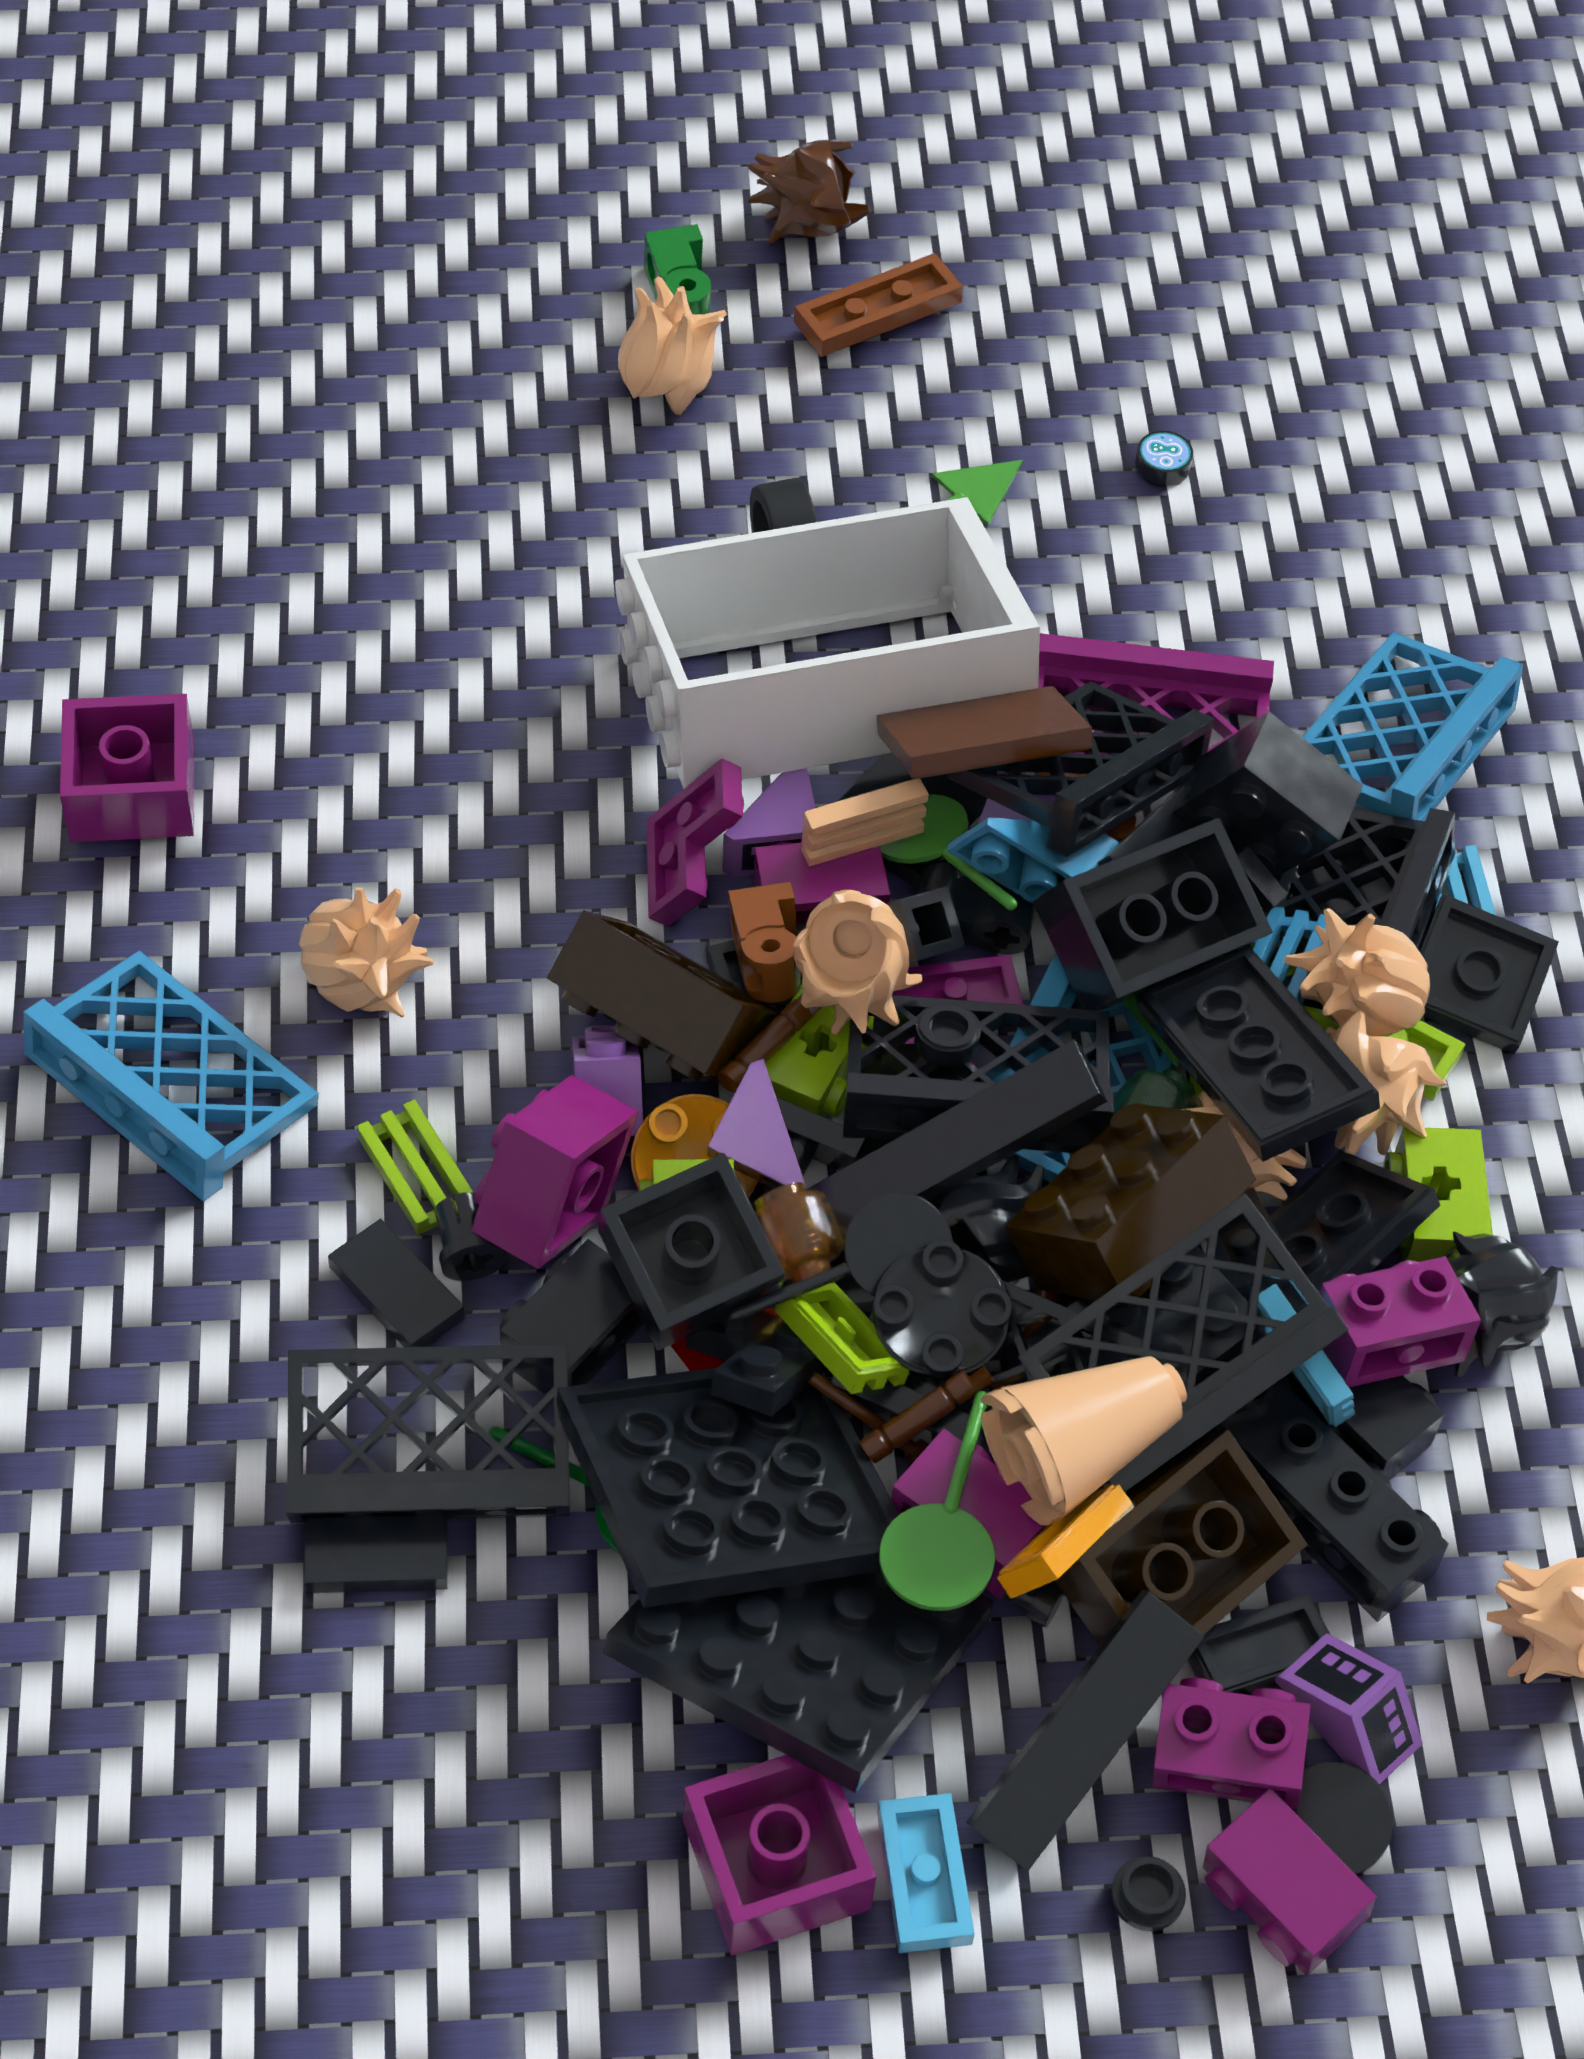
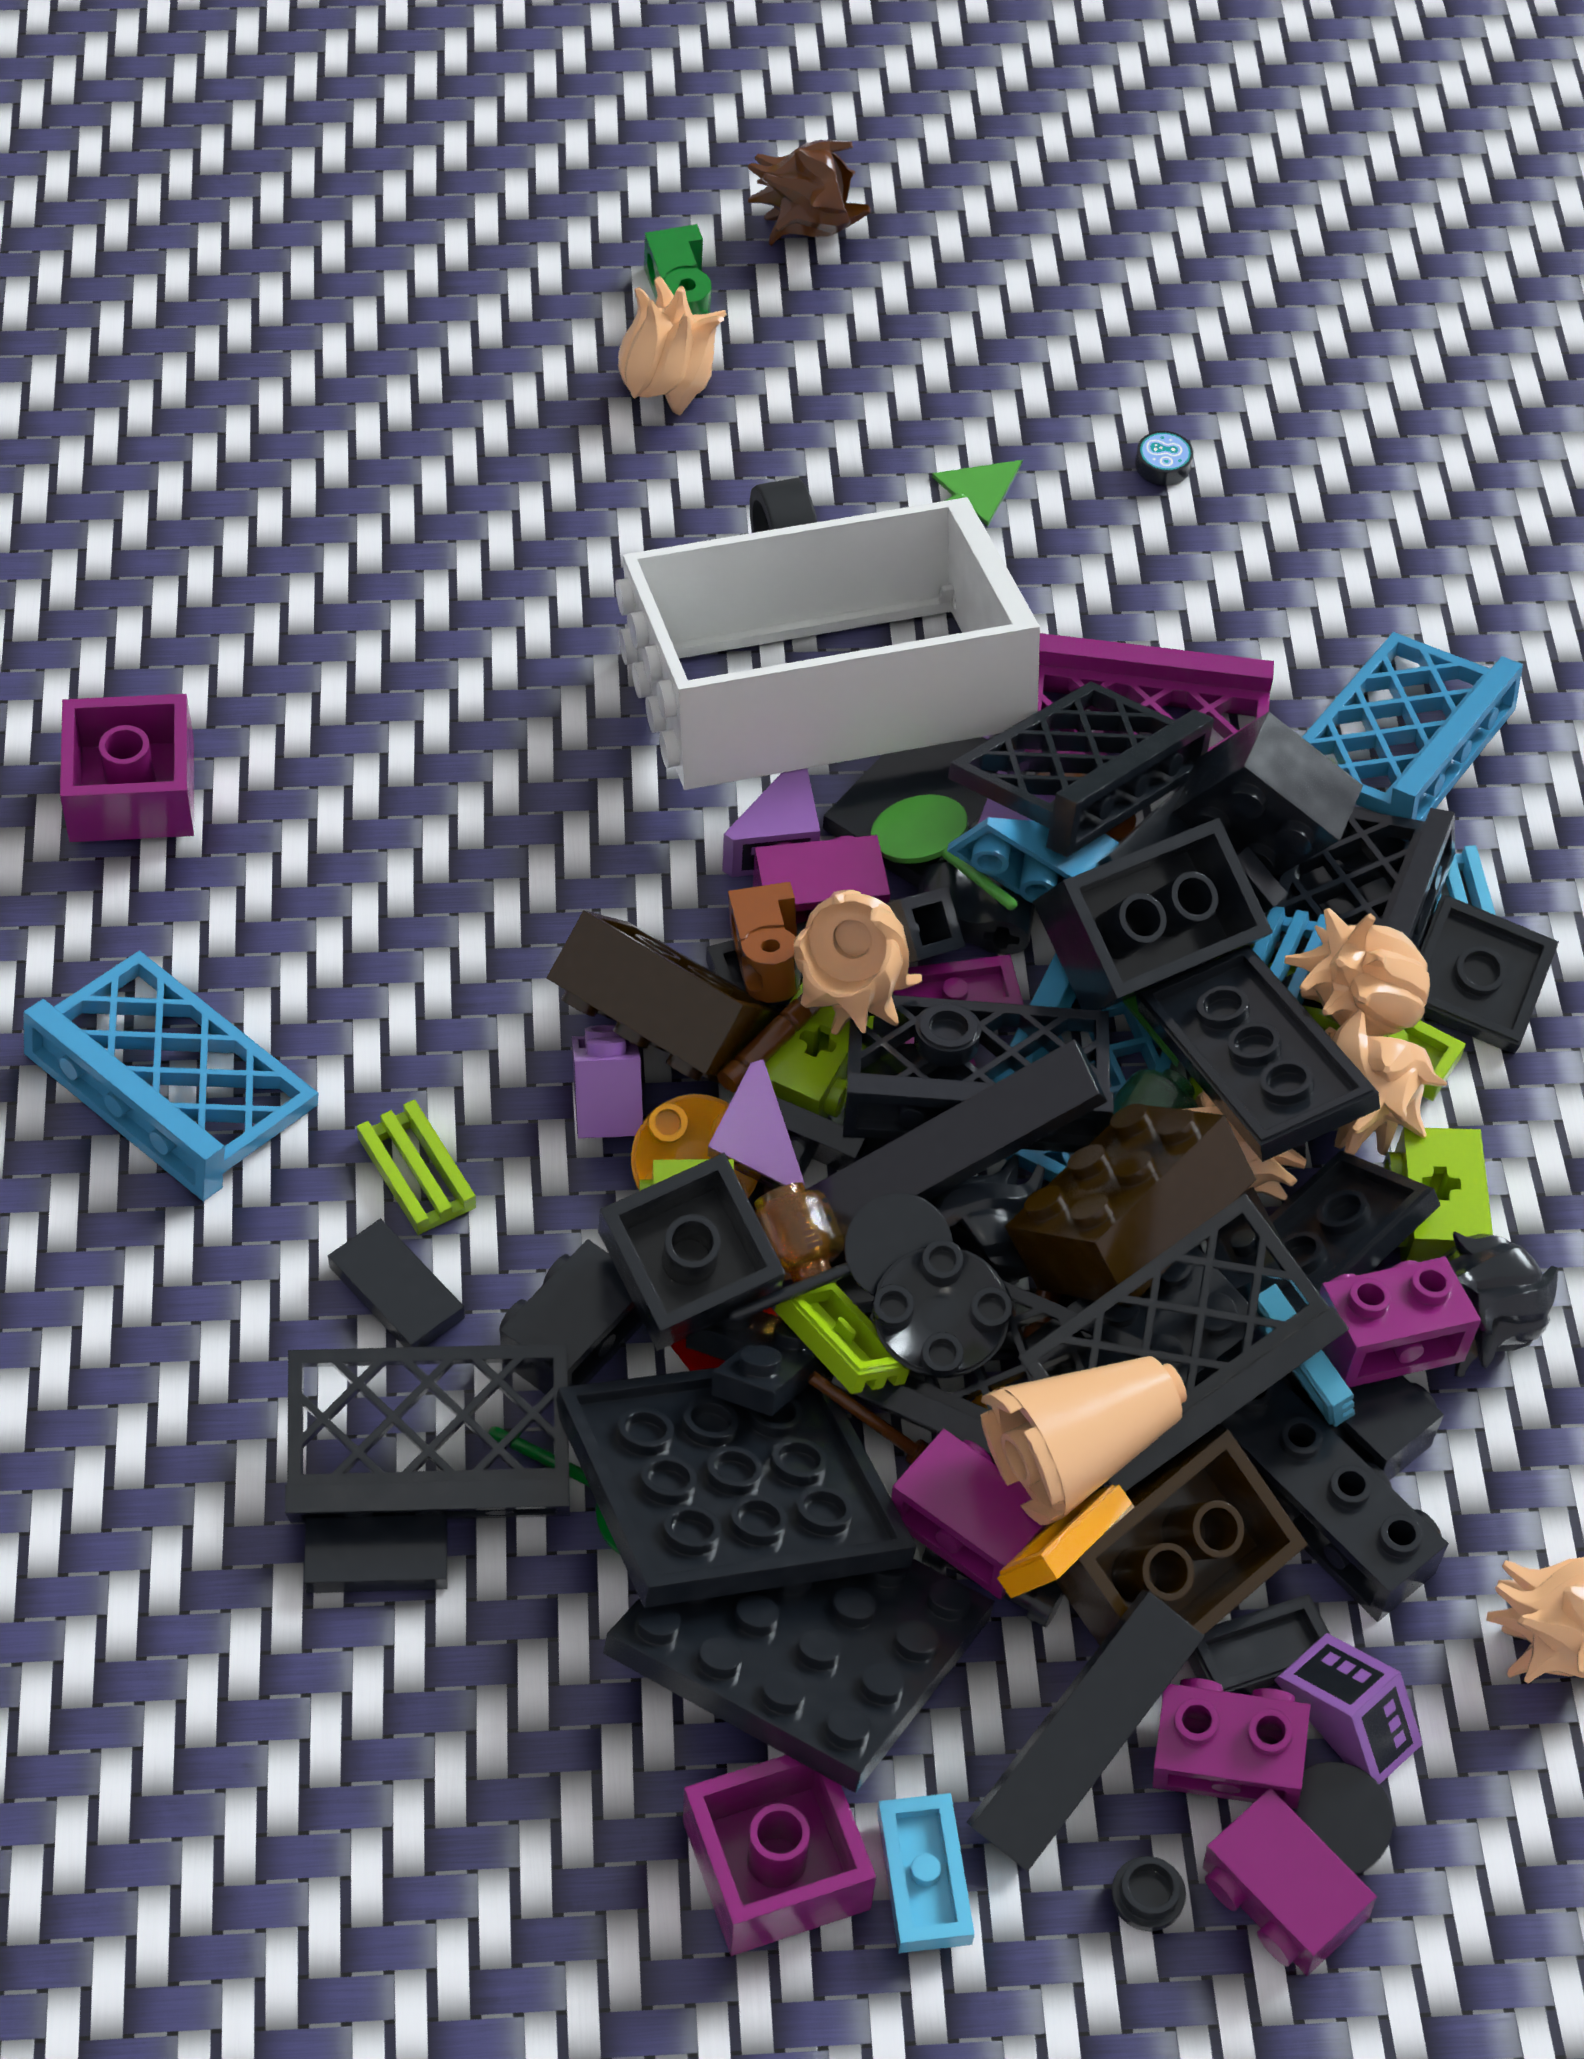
light nougat hair [299,888,434,1018] -> none
black bush [434,1192,507,1281] -> none
magenta brick [471,1075,639,1269] -> none
magenta plate [646,758,744,927] -> none
dark orange plate [794,253,963,357] -> none
light nougat tile [801,778,929,867] -> none
reddish brown wheel [860,1366,994,1464] -> none
reddish brown tile [877,686,1093,779] -> none
bright green piece [879,1391,995,1611] -> none

